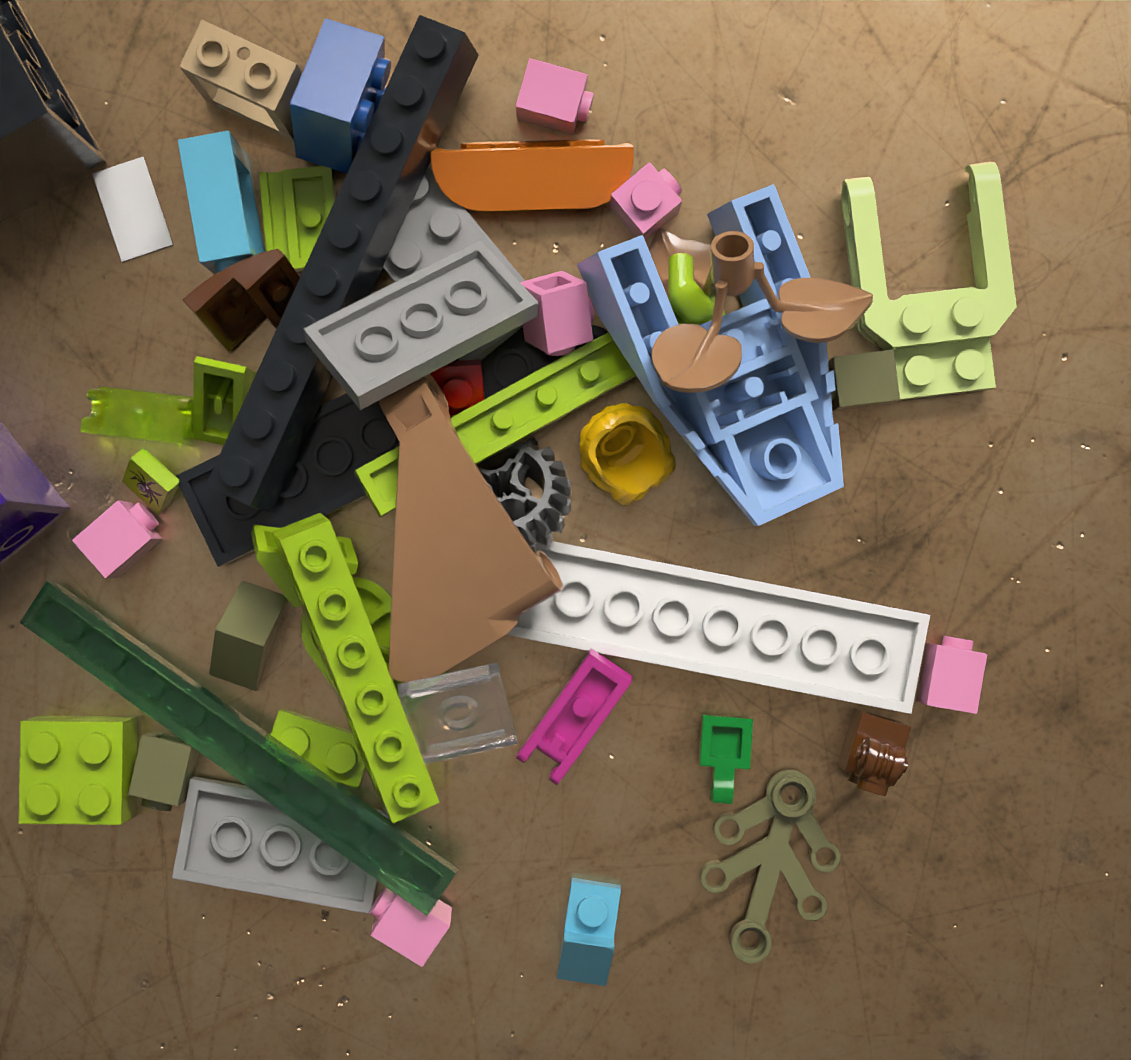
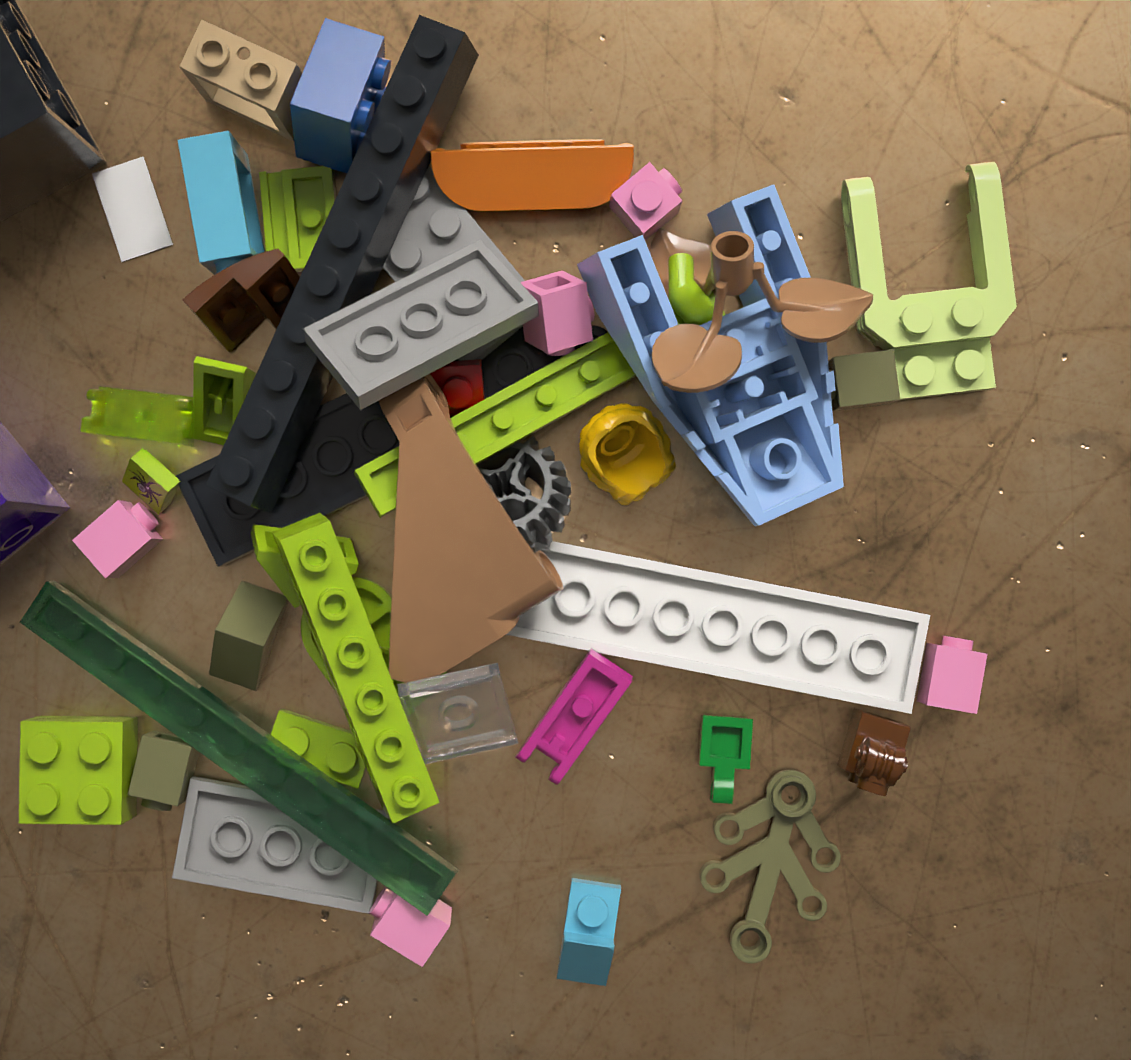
bright pink brick [516,58,594,135] -> none

